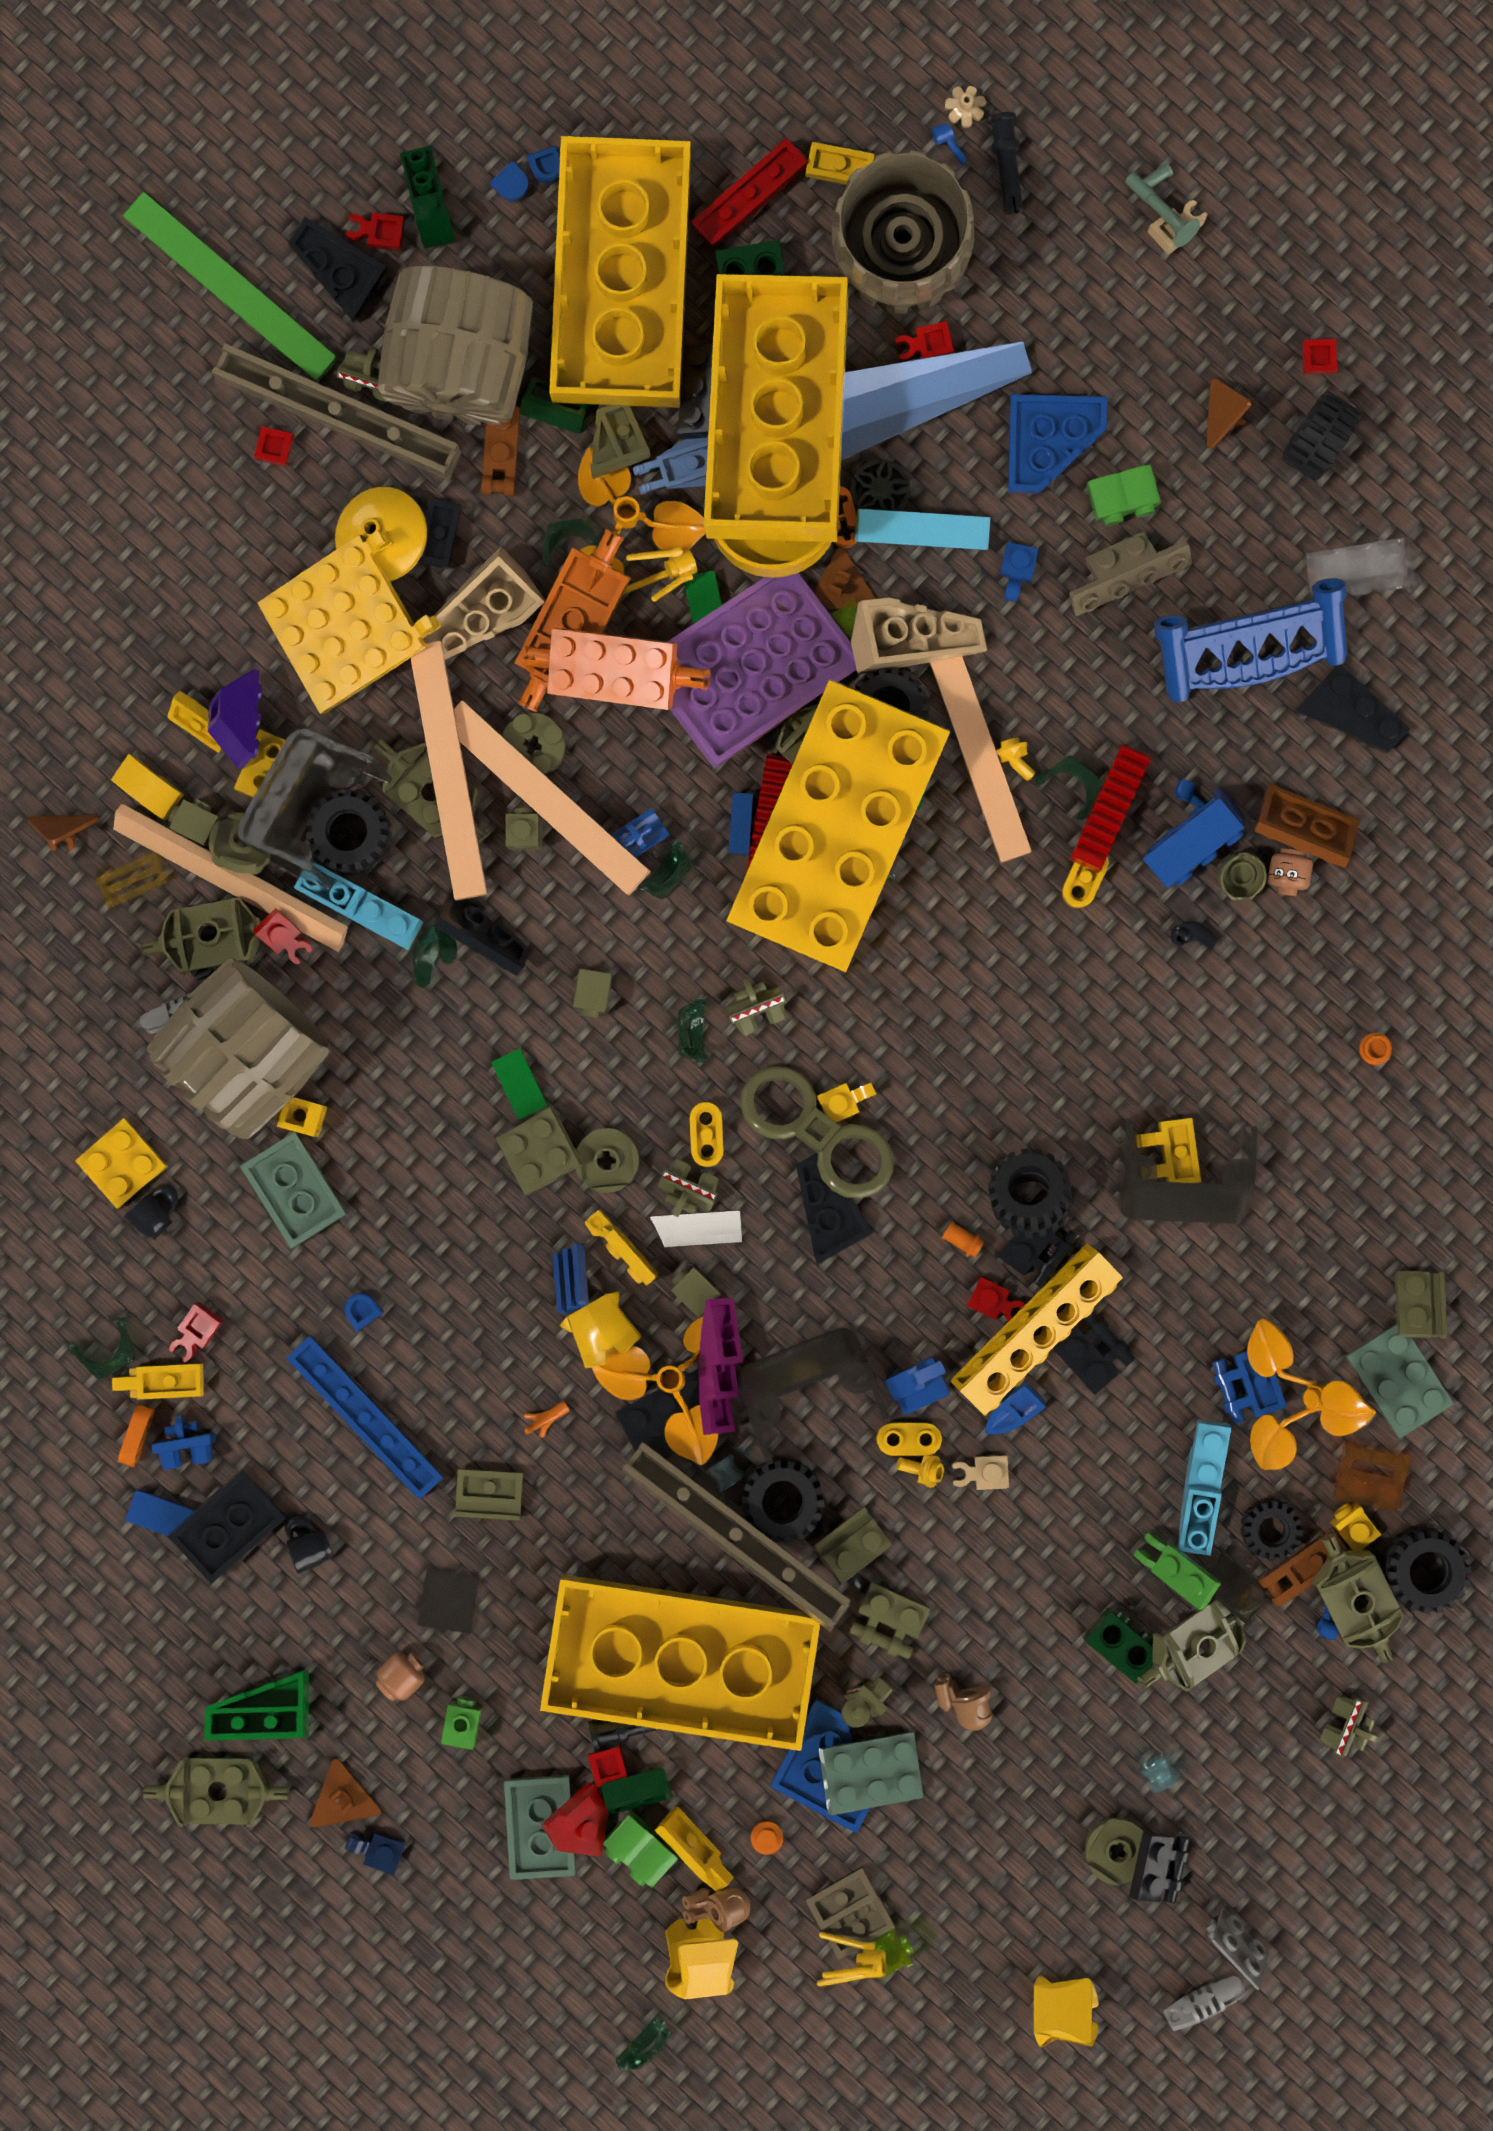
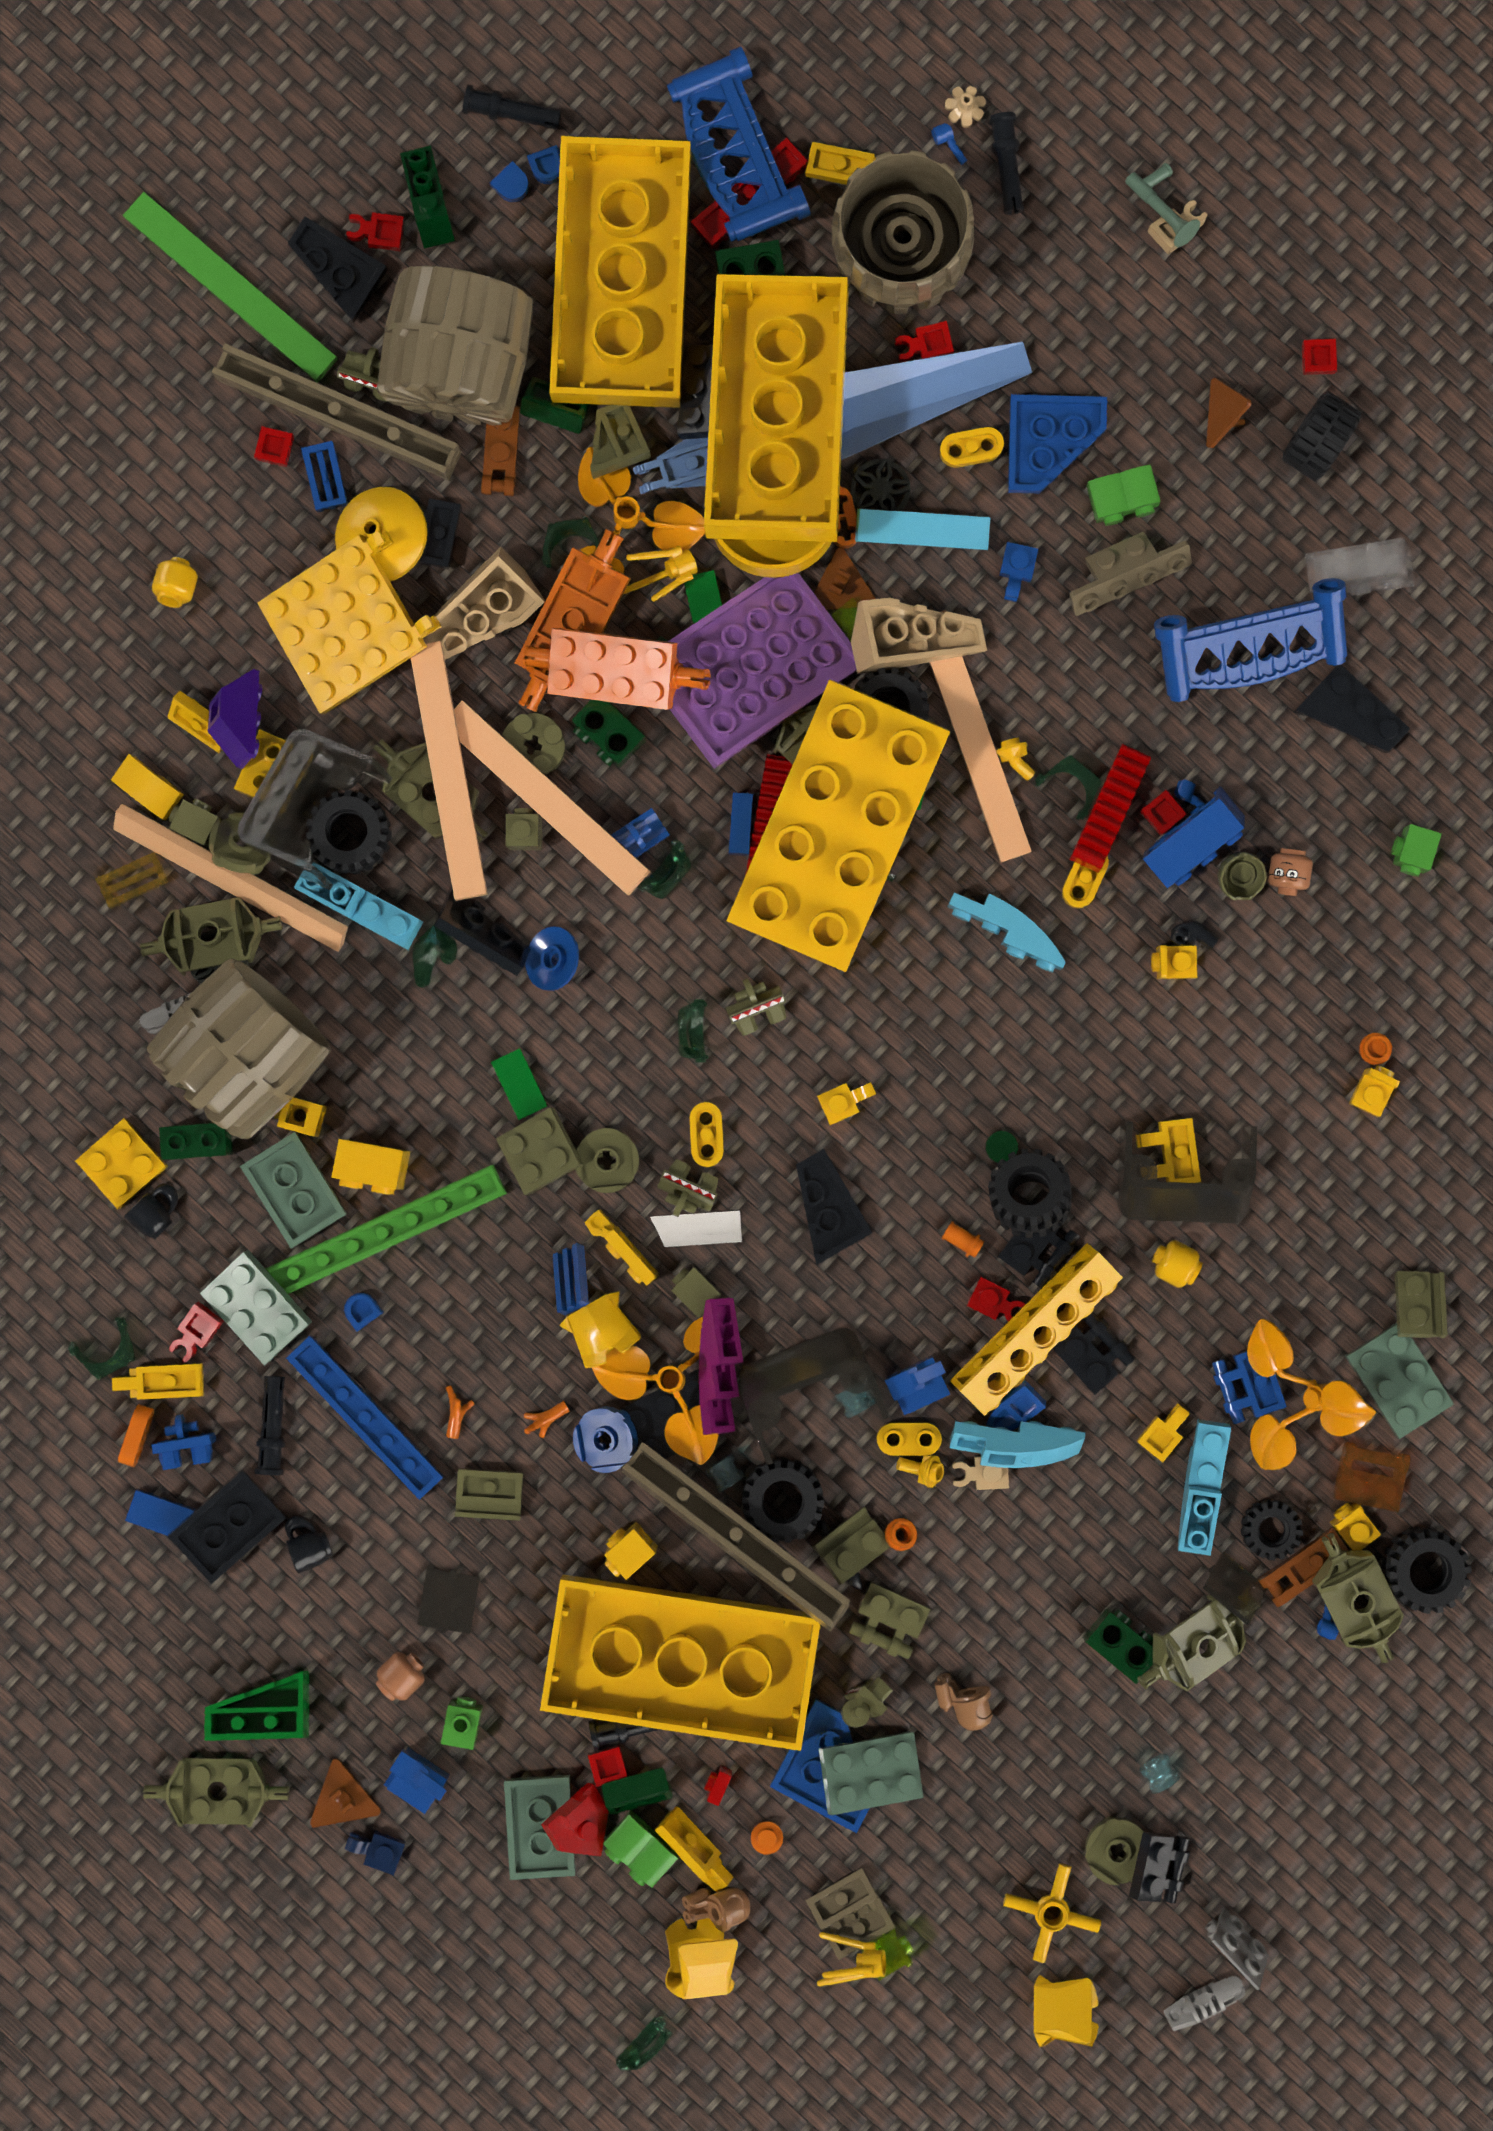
dark orange piece [28,815,99,851] -> none
red plate [253,908,312,964] -> none
olive brick [573,969,613,1019] -> none
olive bar [740,1066,894,1199] -> none
bright green hinge [1134,1531,1221,1610] -> none
dark orange plate [1254,784,1359,868] -> none
olive hips [1320,1696,1379,1758] -> none
none -> yellow head [152,557,198,608]
none -> dark green brick [159,1123,233,1160]
none -> plate [200,1250,312,1366]
none -> black pin [254,1376,285,1475]
none -> bright green tile [265,1164,507,1294]
none -> blue tile [301,441,348,513]
none -> yellow brick [331,1139,411,1195]
none -> blue piece [384,1747,450,1814]
none -> orange bar [446,1386,475,1439]
none -> black pin [462,84,562,130]
none -> blue dish [525,926,579,991]
none -> dark green brick [572,700,646,769]
none -> plate [573,1406,638,1473]
none -> yellow brick [604,1522,658,1580]
none -> blue piece [666,46,811,242]
none -> red plate [704,1765,732,1806]
none -> clear light blue wheel [835,1380,875,1419]
none -> orange plate [885,1518,917,1551]
none -> yellow plate [940,427,1004,468]
none -> medium azure slope [947,892,1065,973]
none -> medium azure slope [949,1421,1085,1468]
none -> dark green tile [985,1131,1018,1163]
none -> yellow bar [1003,1863,1101,1963]
none -> yellow plate [1136,1403,1190,1462]
none -> red plate [1140,790,1186,836]
none -> yellow bracket [1151,945,1197,979]
none -> yellow head [1152,1240,1203,1288]
none -> yellow bracket [1349,1065,1400,1118]
none -> bright green brick [1391,824,1442,877]

